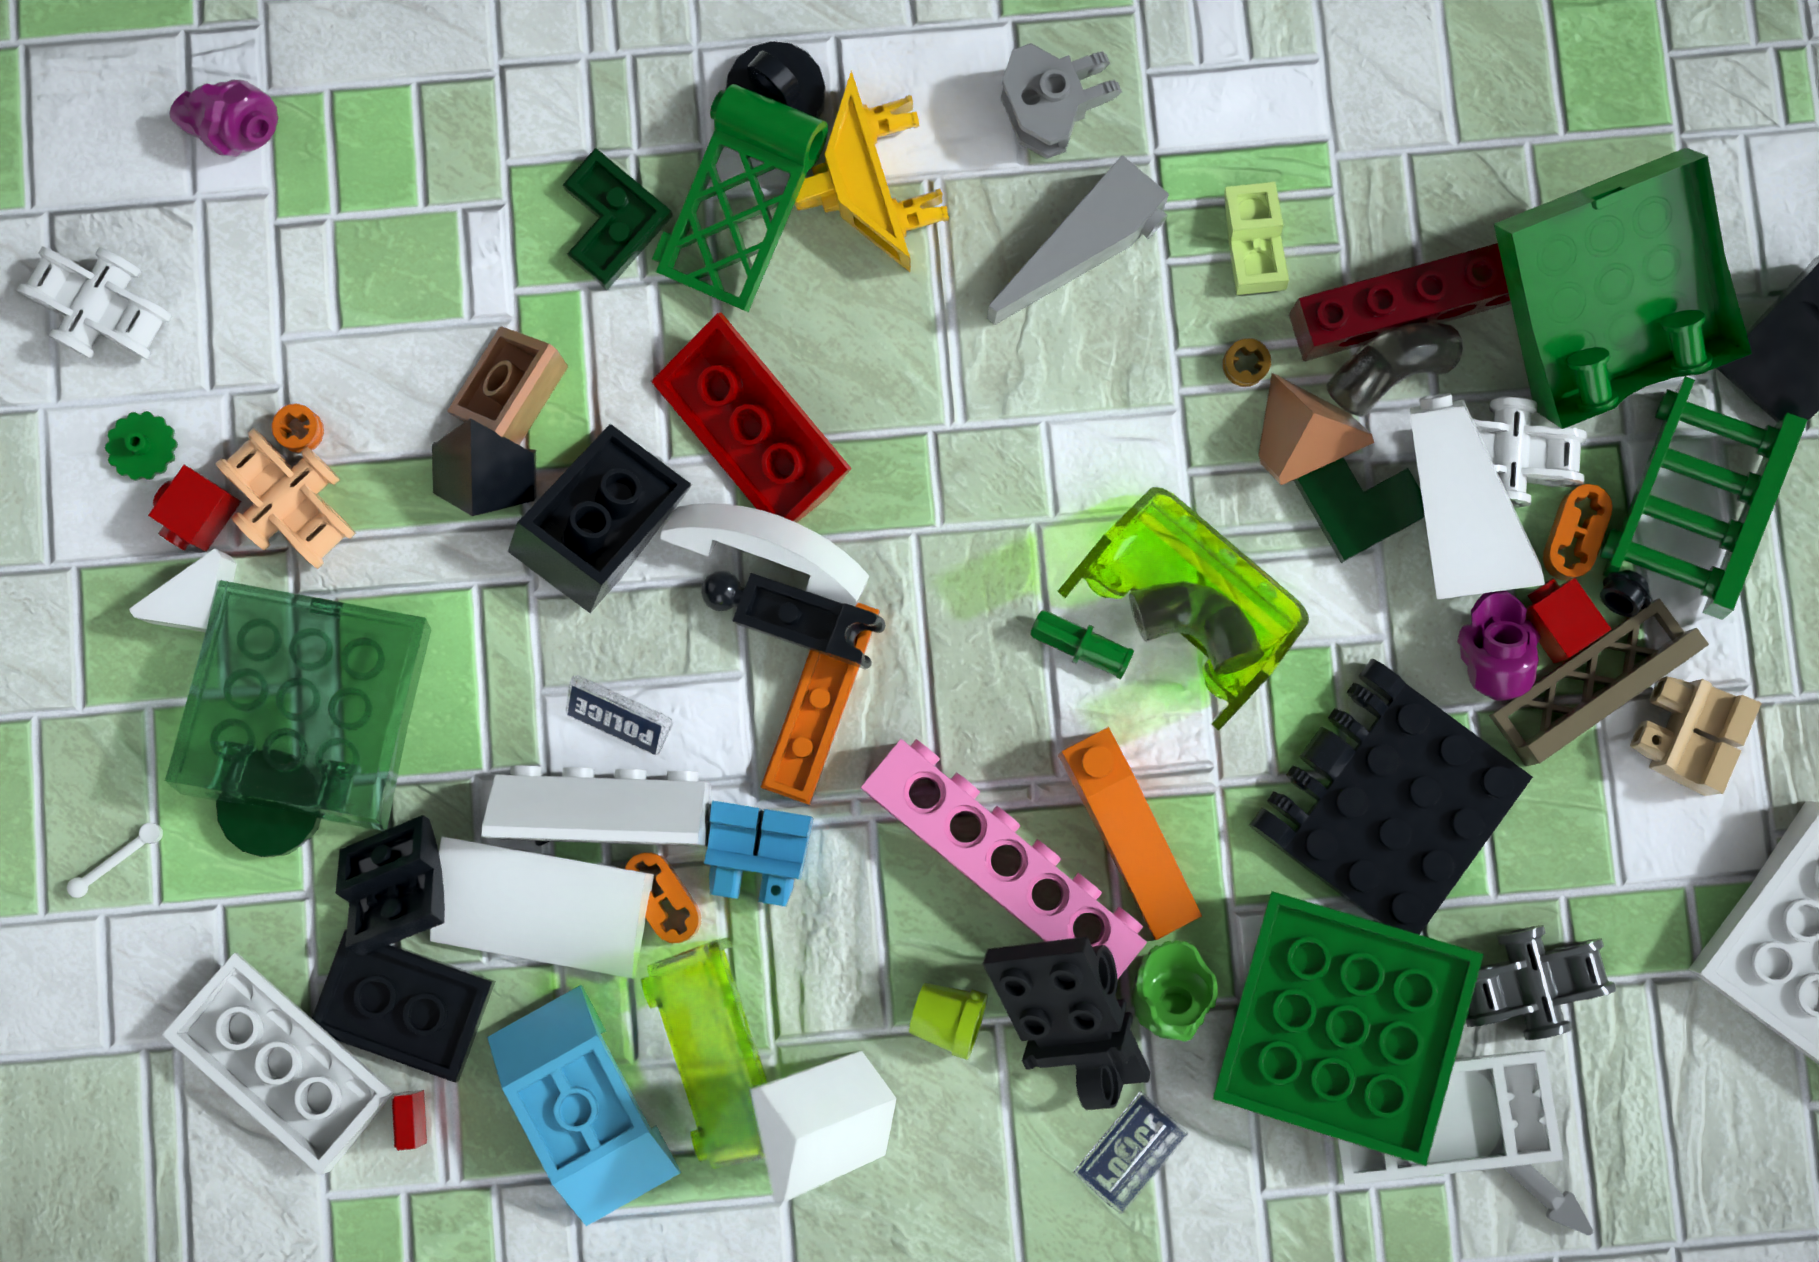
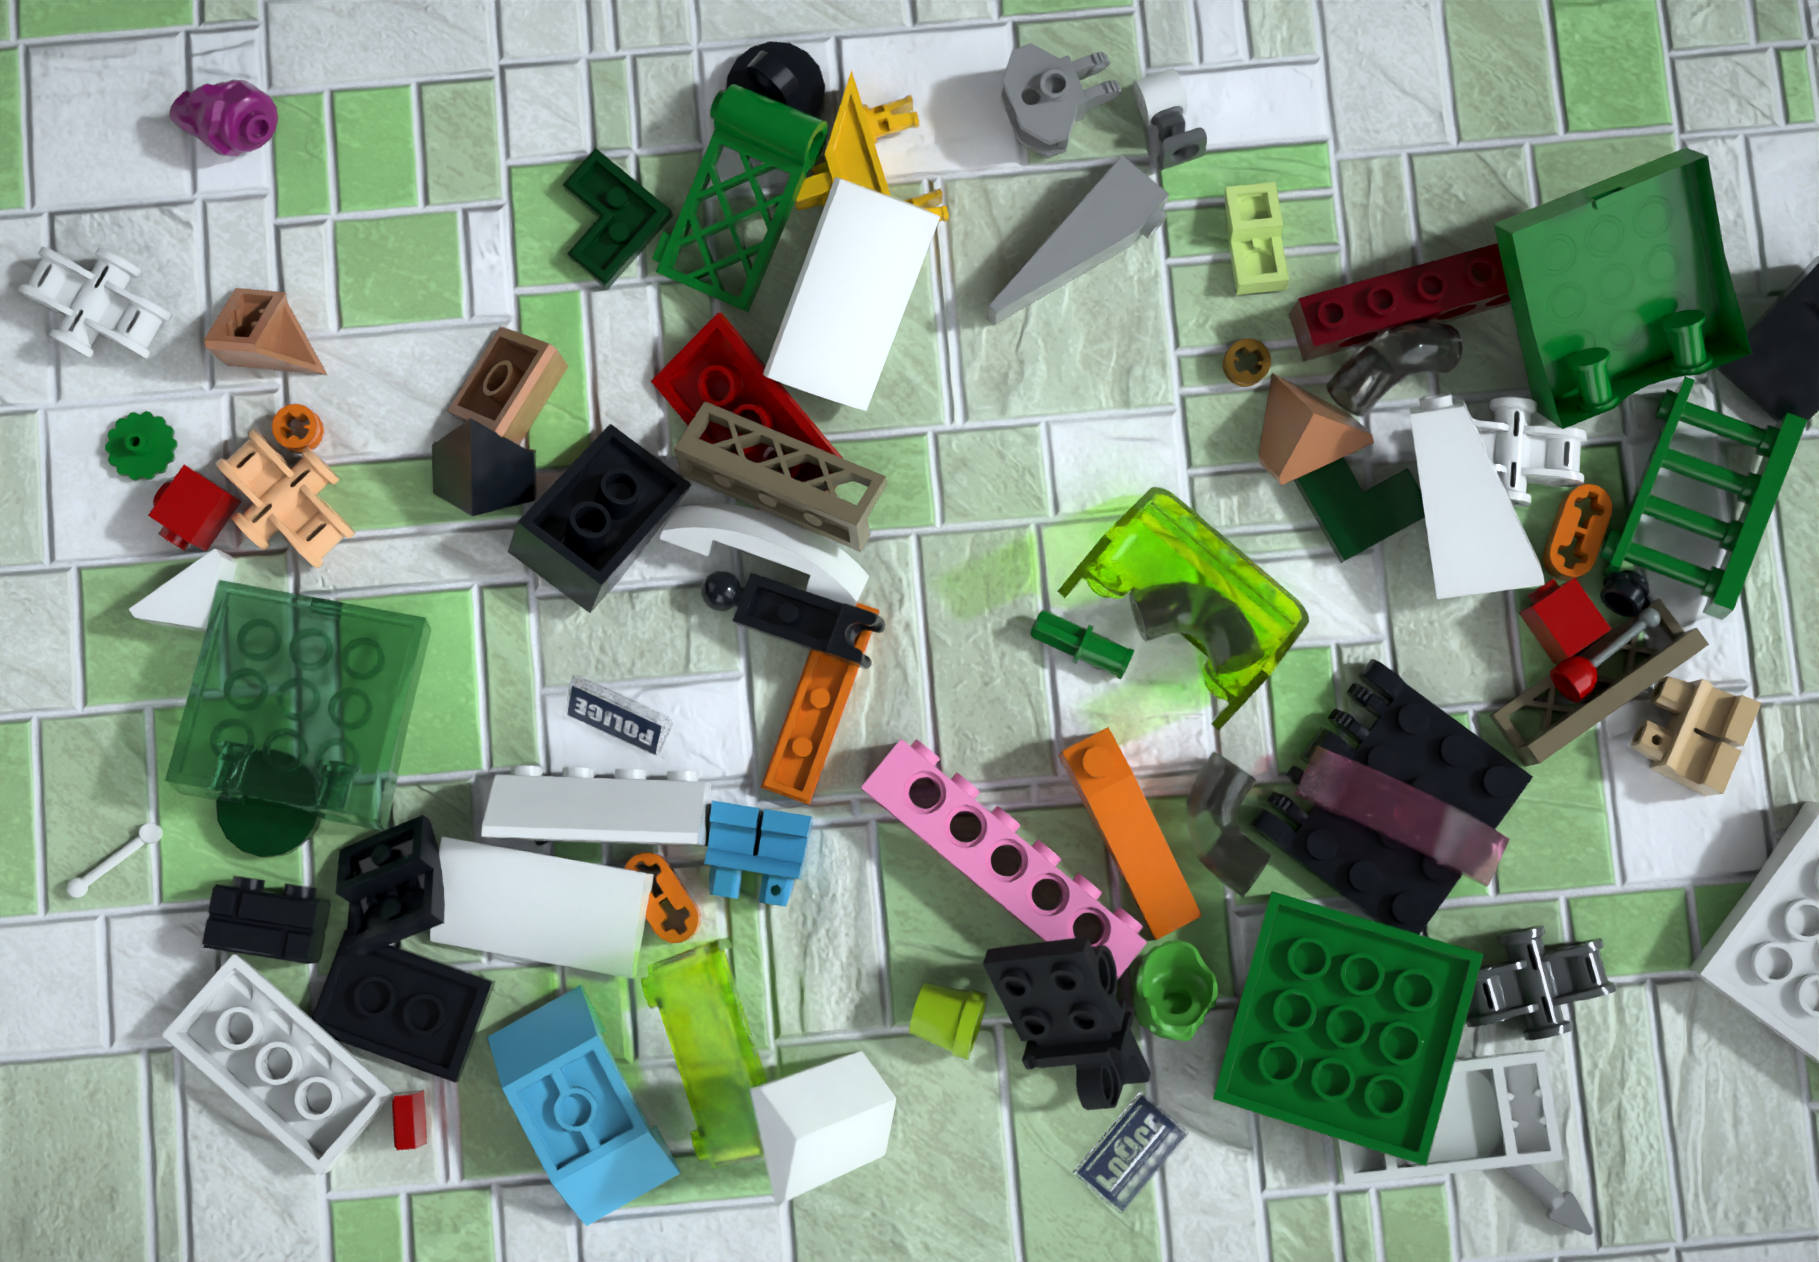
magenta head [1457,590,1541,701] -> none
none -> black brick [202,875,331,964]
none -> nougat slope [204,288,328,375]
none -> dark tan fence [674,401,887,552]
none -> white slope [763,177,940,411]
none -> leg [1133,69,1207,170]
none -> clear smoke cylinder [1186,751,1271,897]
none -> clear pink slope [1294,746,1510,887]
none -> red hinge [1550,608,1660,703]

